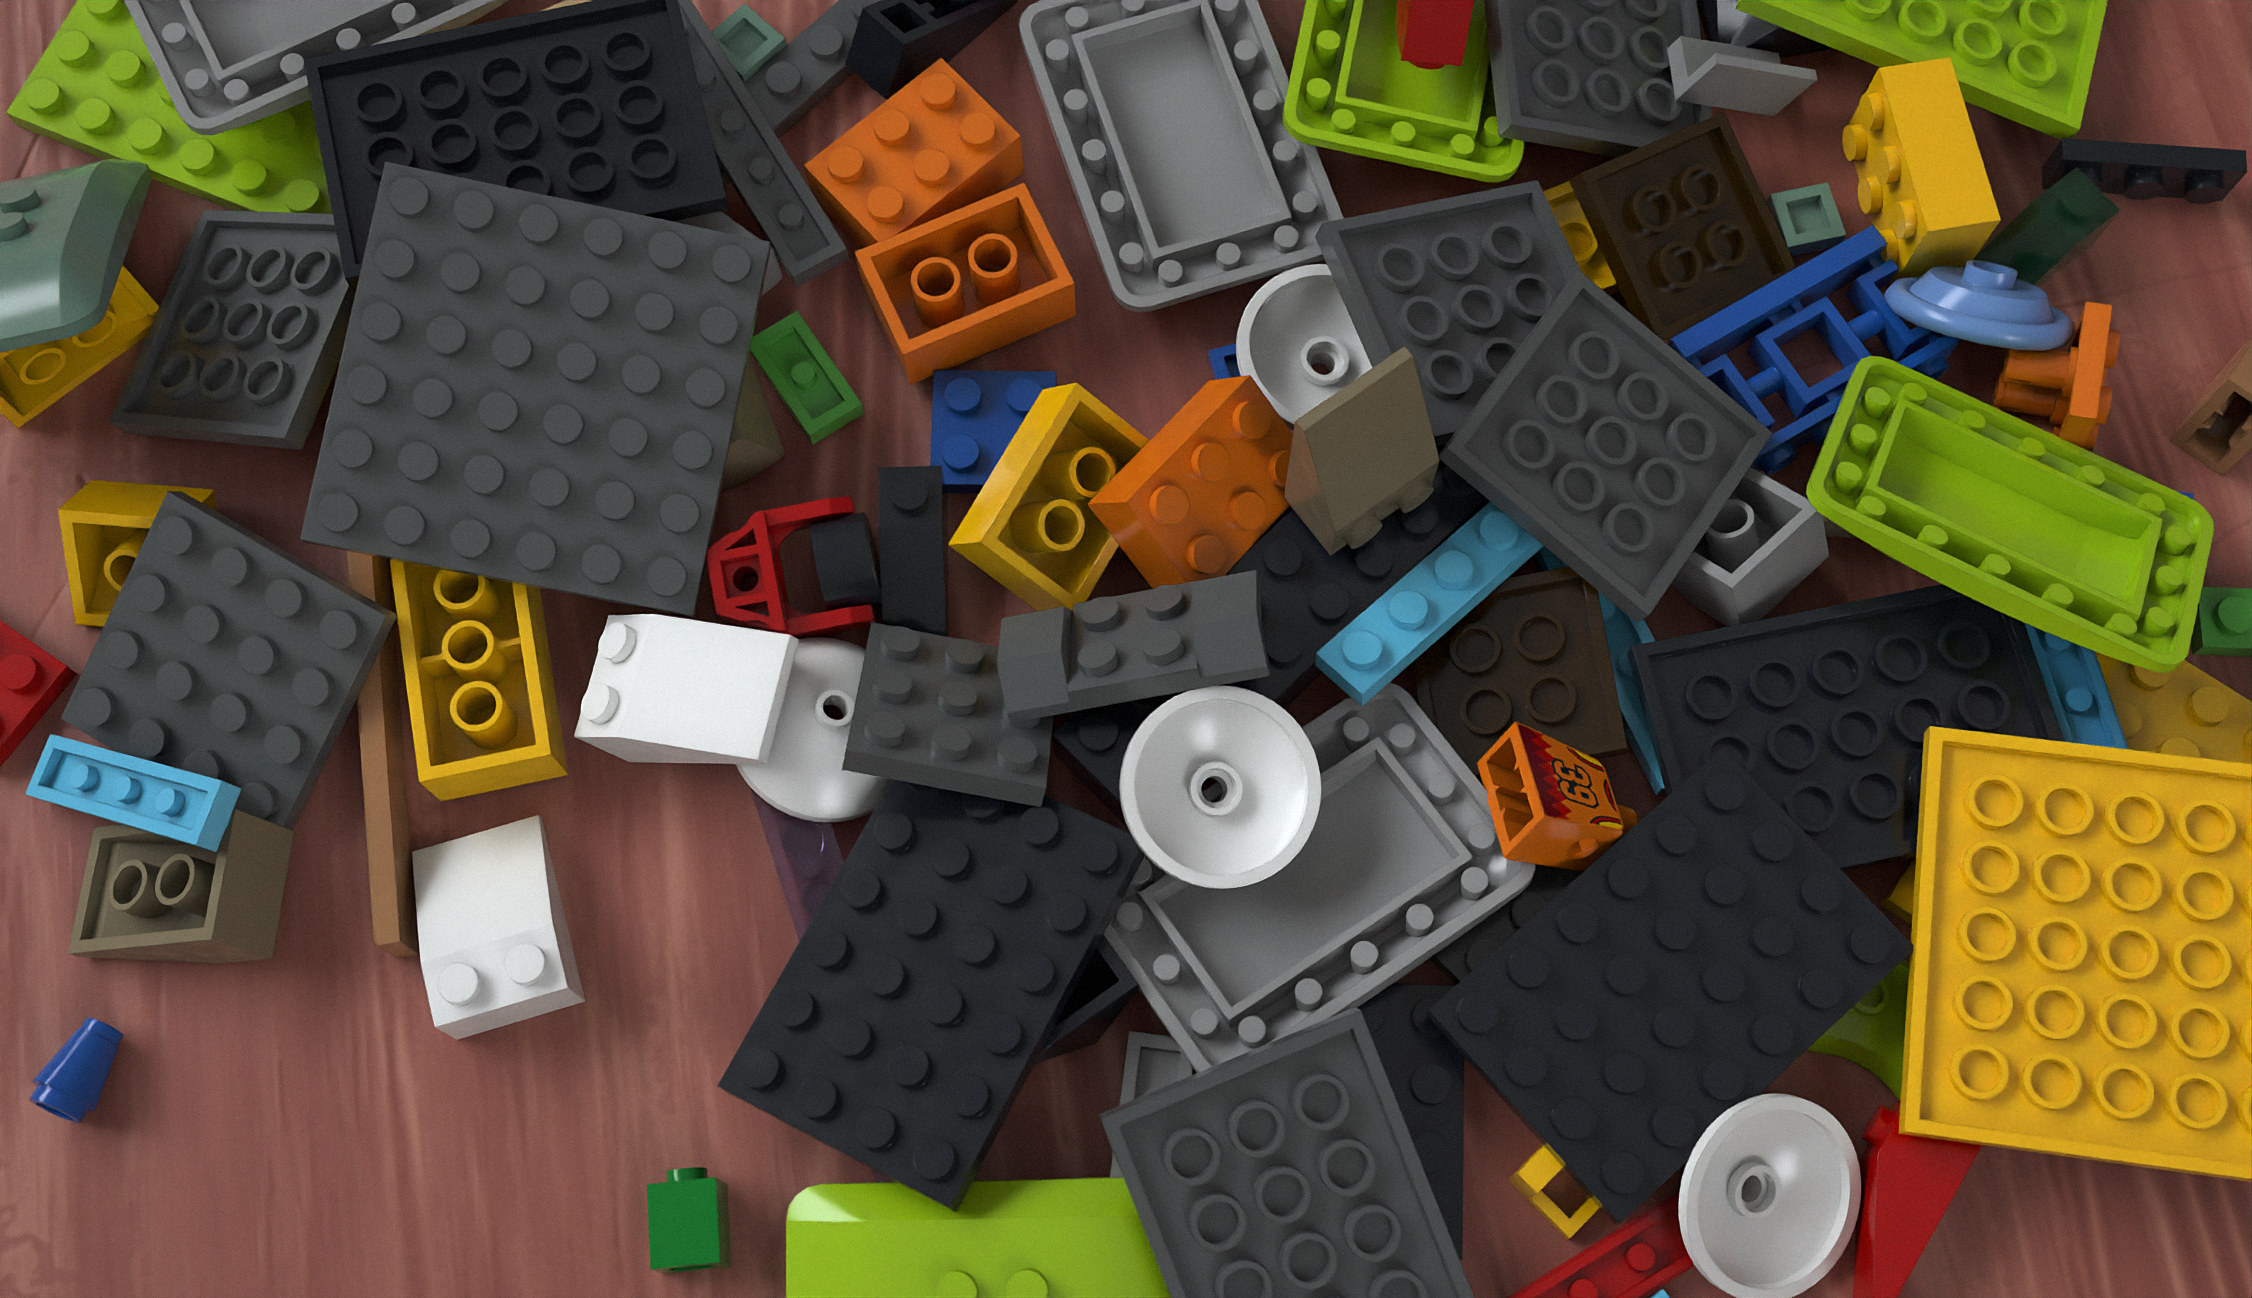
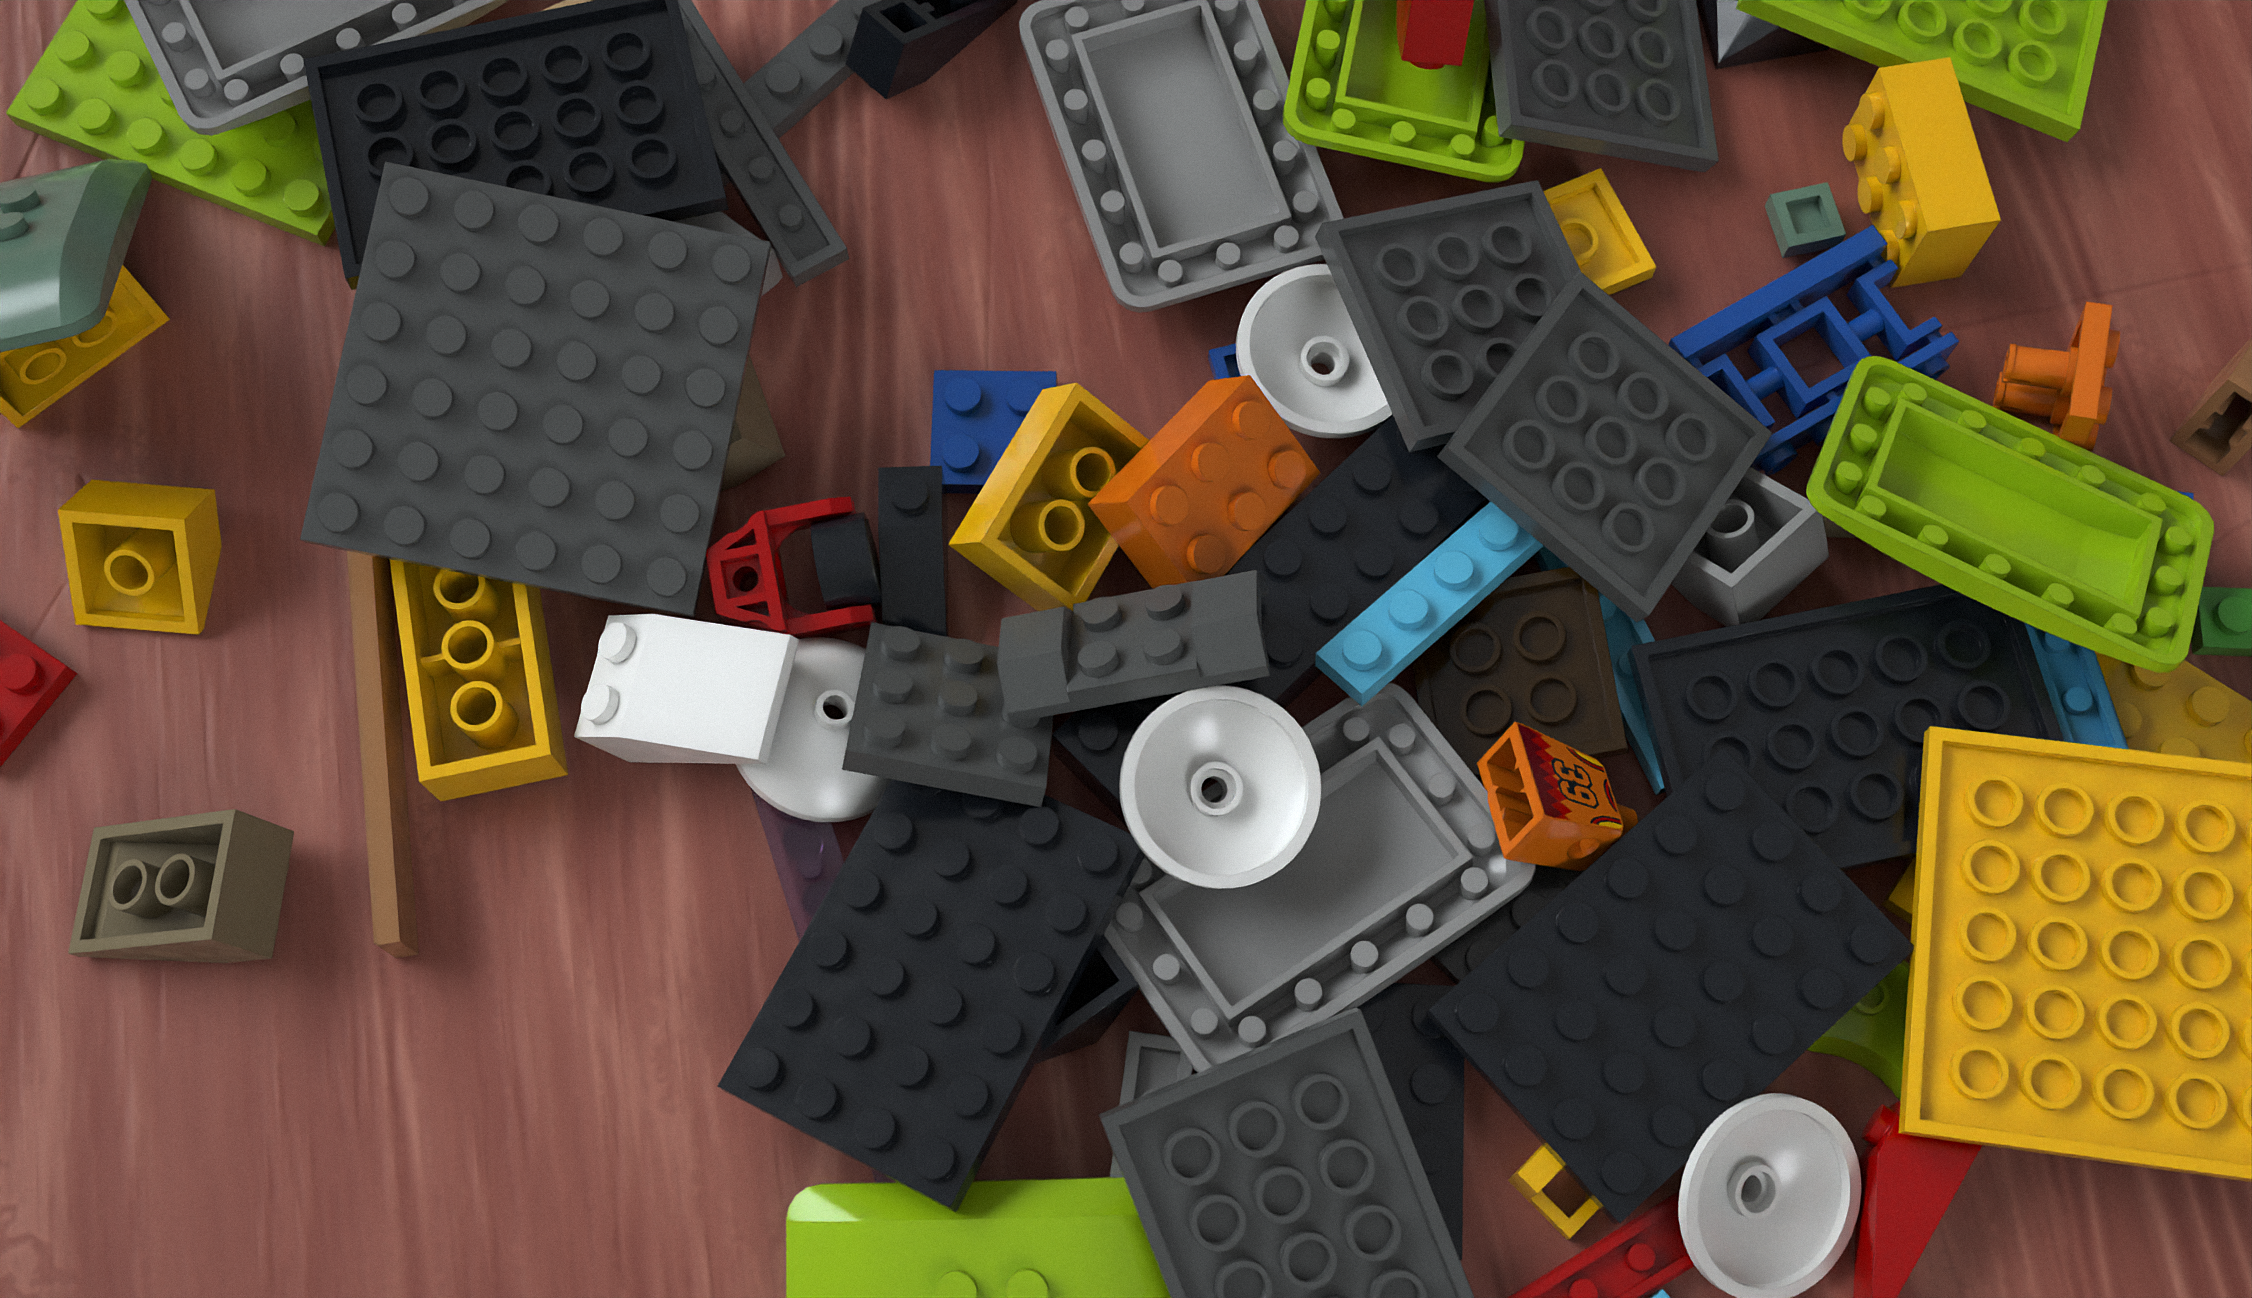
medium azure plate [25,734,242,852] -> none
blue cone [29,1017,124,1124] -> none
dark grey plate [60,491,397,830] -> none
dark grey plate [109,210,356,450] -> none
white slope [412,815,585,1040] -> none
green brick [647,1167,731,1274] -> none
sand green plate [712,3,787,83] -> none
bright green plate [750,311,864,445] -> none
orange brick [804,57,1024,249] -> none
orange brick [854,183,1076,385] -> none
dark tan slope [1284,346,1440,556] -> none
dark brown plate [1569,112,1797,341] -> none
light grey panel [1667,36,1817,116] -> none
medium blue piece [1884,260,2075,351] -> none
clear green slope [1973,167,2120,287] -> none
black plate [2041,138,2247,204] -> none

